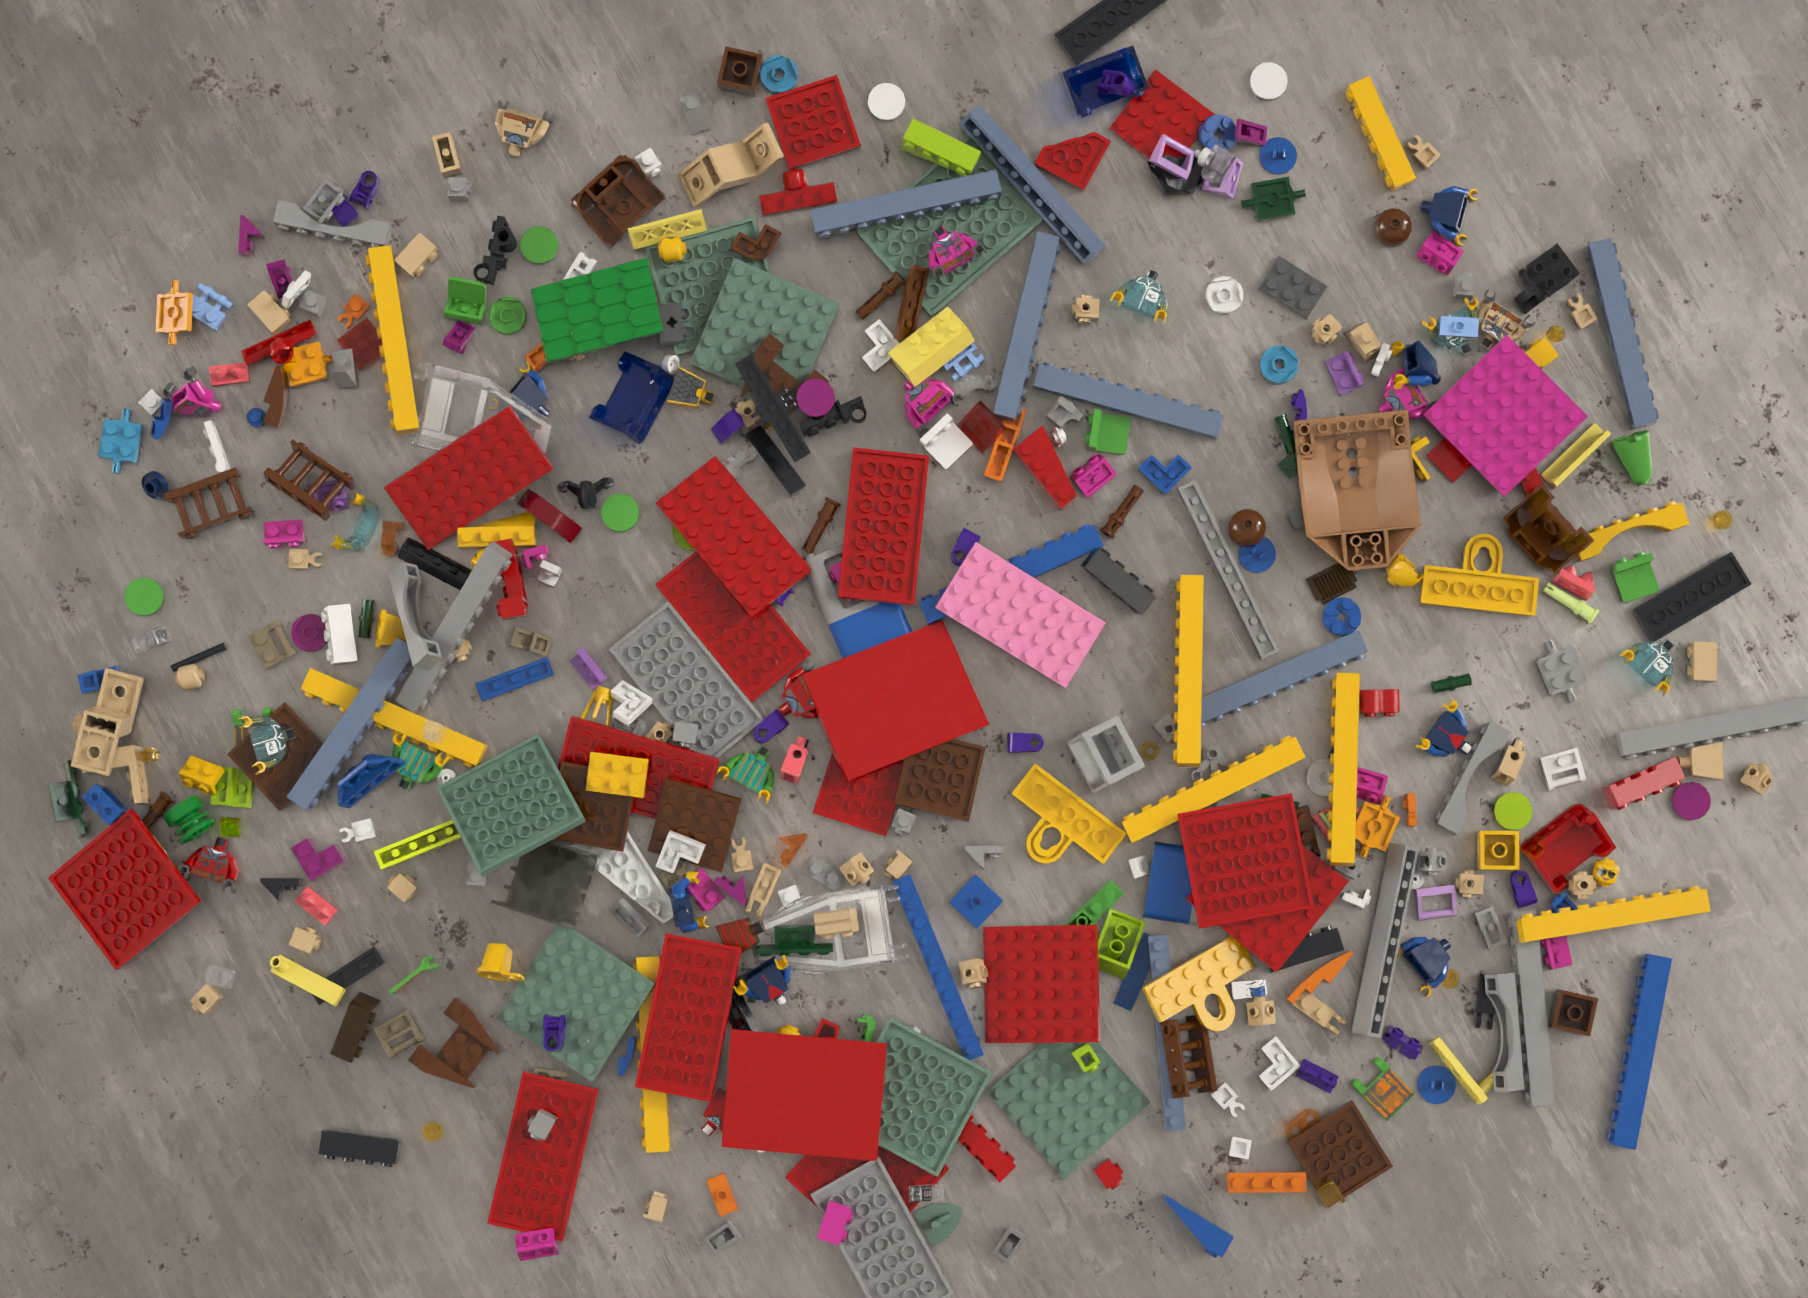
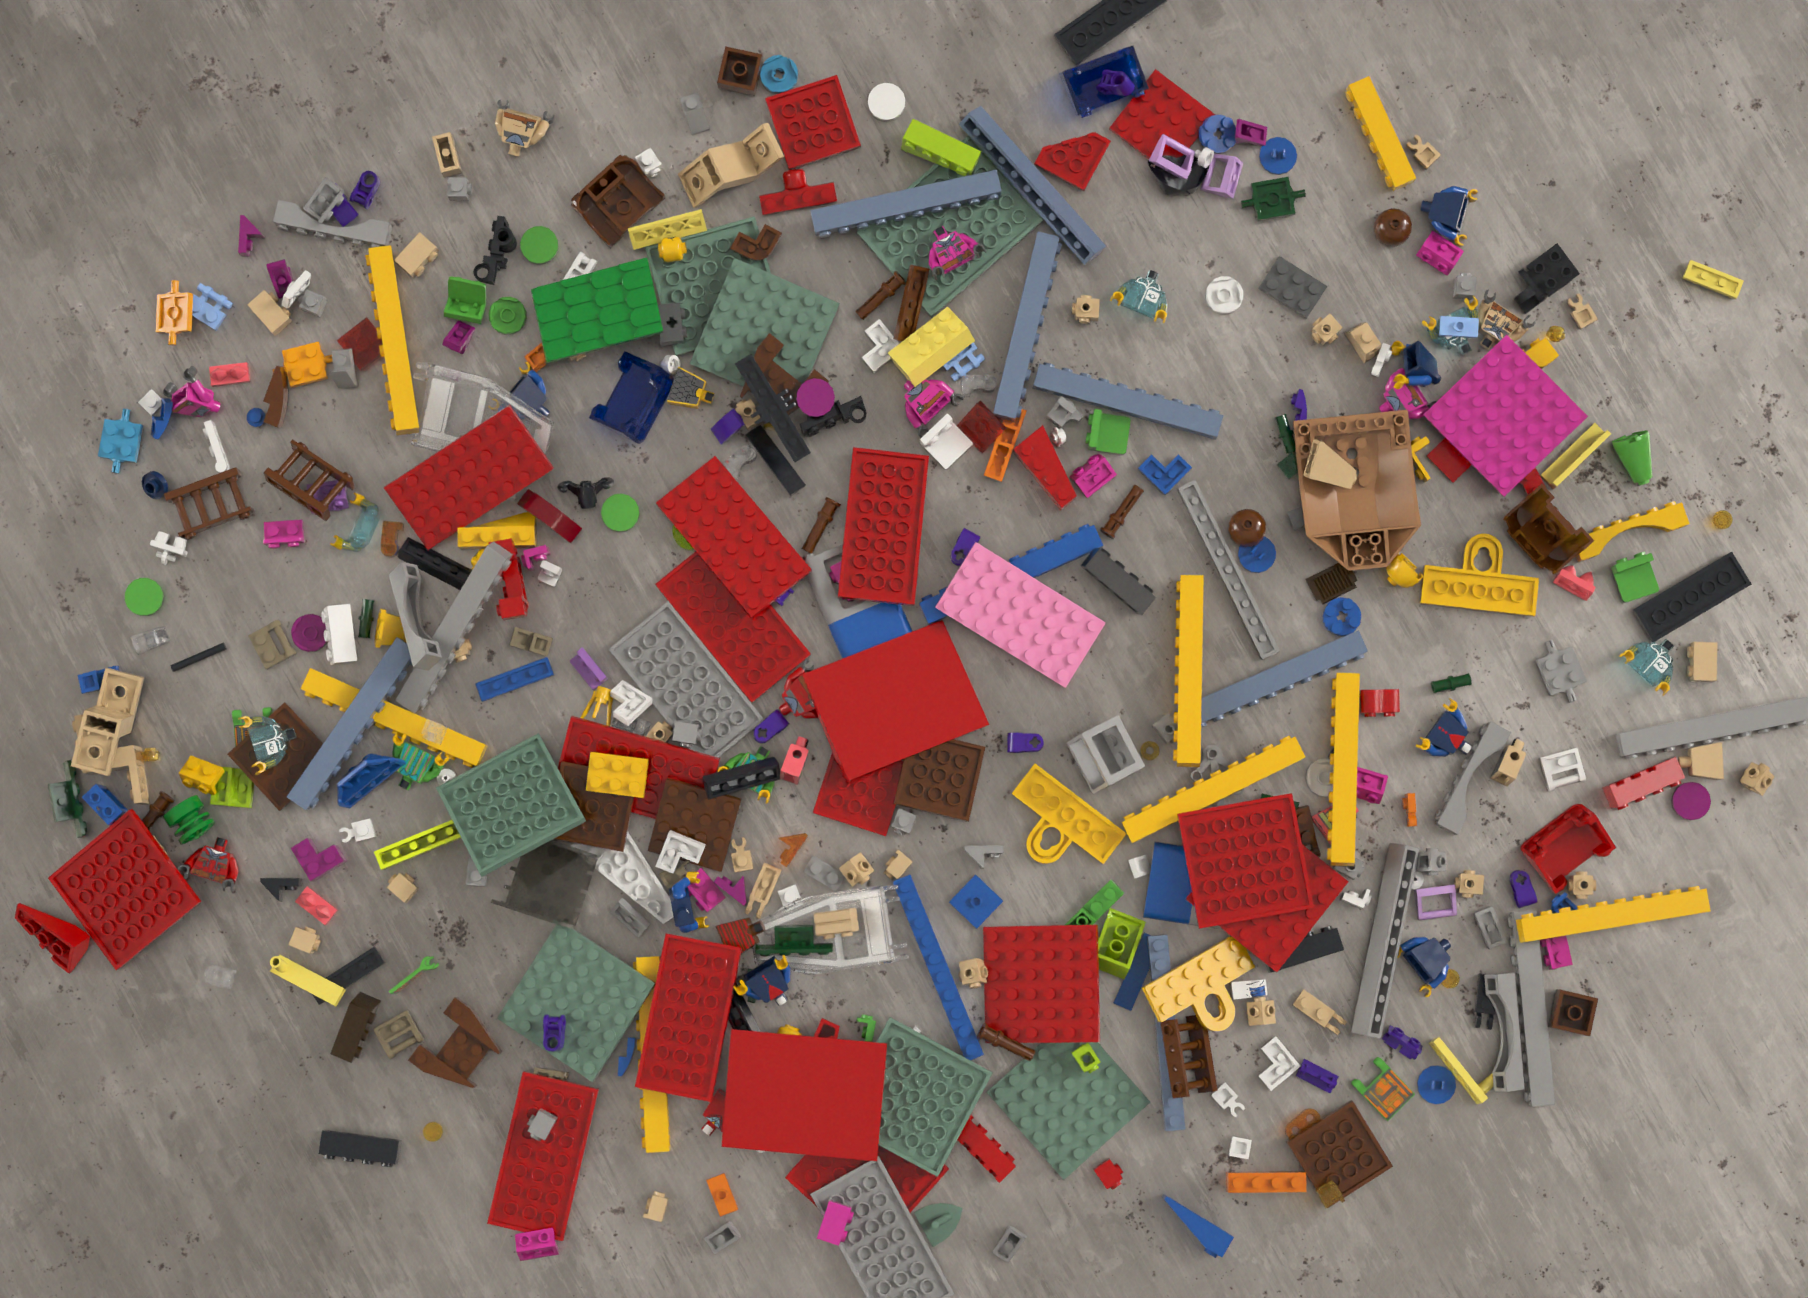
tan head [175,664,205,691] -> none
tan brick [190,984,223,1014] -> none
clear neon green plate [219,816,241,837] -> none
red plate [241,319,316,365] -> none
tan plate [289,549,323,569] -> none
orange plate [337,293,371,329] -> none
yellow container [476,943,525,982] -> none
leg [908,1182,945,1202] -> none
clear leg [1201,144,1236,184] -> none
white tile [1249,62,1288,101] -> none
dark azure plate [1260,346,1298,385] -> none
orange slope [1285,951,1354,1004] -> none
medium lavender bracket [1325,350,1364,396] -> none
light orange plate [1355,795,1400,858] -> none
yellow brick [1477,831,1519,870] -> none
lime tile [1494,792,1533,830] -> none
yellowish green pin [1542,582,1600,624] -> none
sand blue brick [1586,238,1659,430] -> none
yellow head [1592,857,1620,887] -> none
blue brick [1607,954,1672,1150] -> none
none -> red wedge [15,903,90,974]
none -> white hips [150,531,188,565]
none -> black slope [702,757,780,800]
none -> reddish brown pin [977,1023,1035,1062]
none -> tan slope [1303,439,1357,489]
none -> light yellow plate [1682,260,1744,299]

